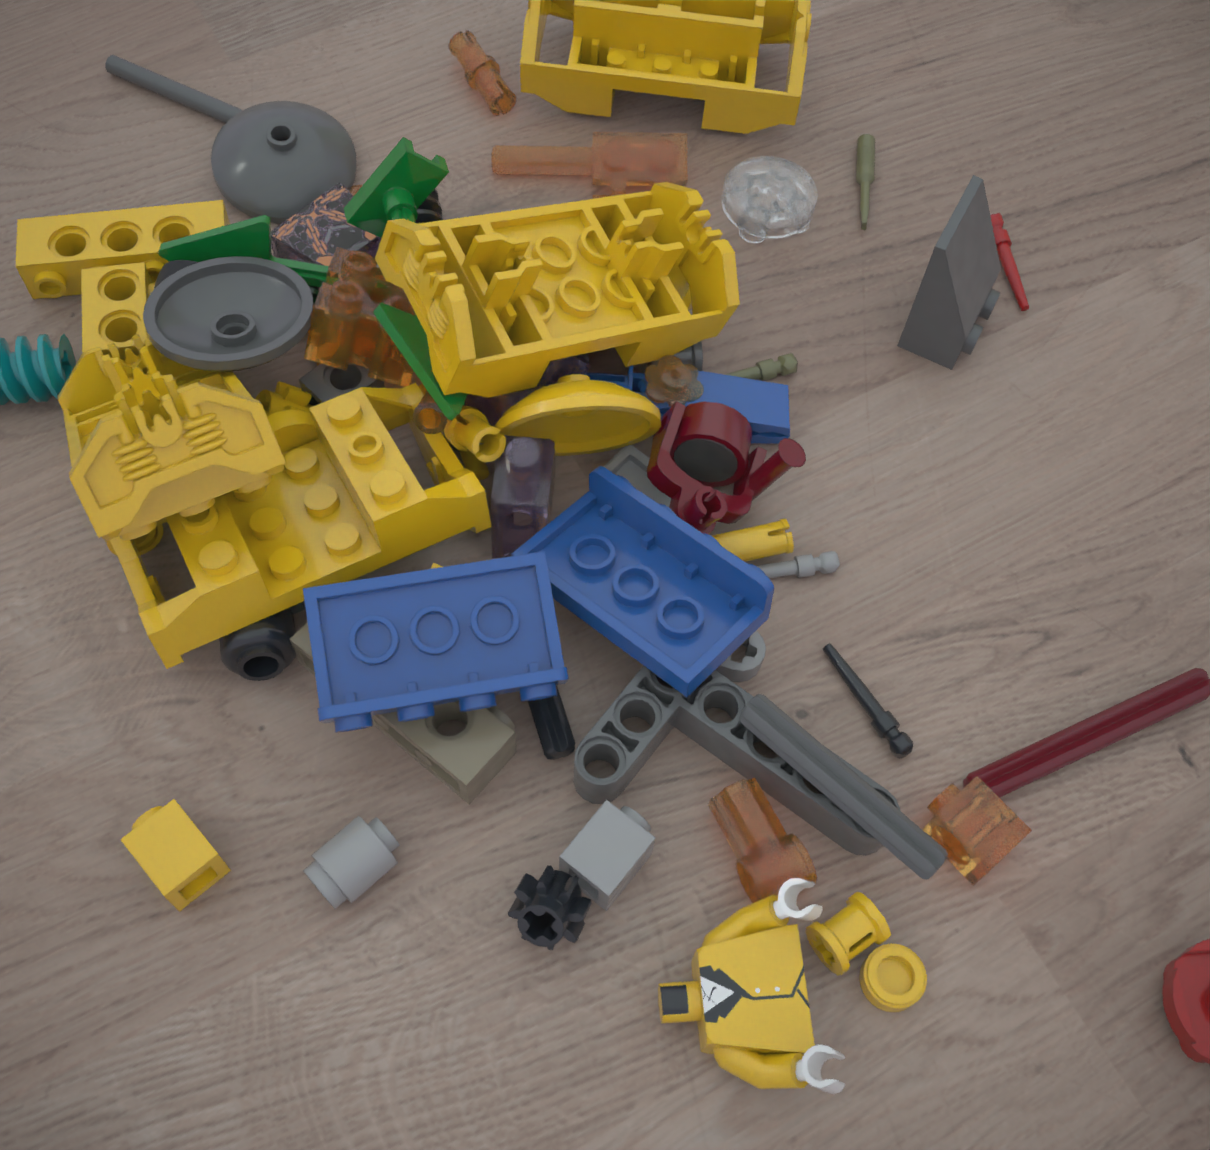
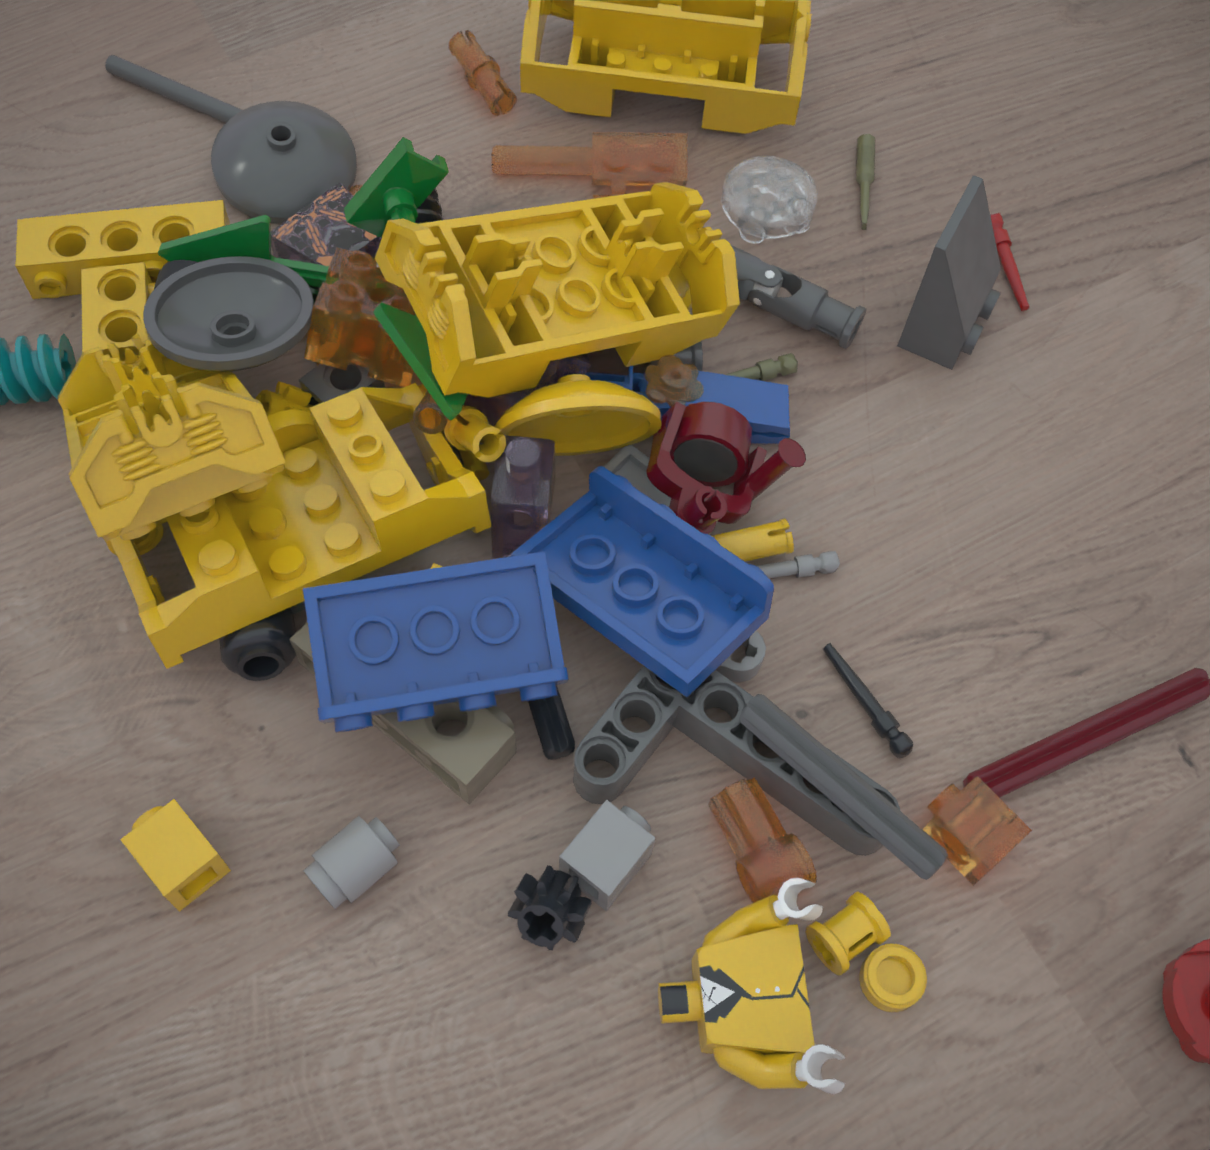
none -> dark grey piece [731,245,867,349]

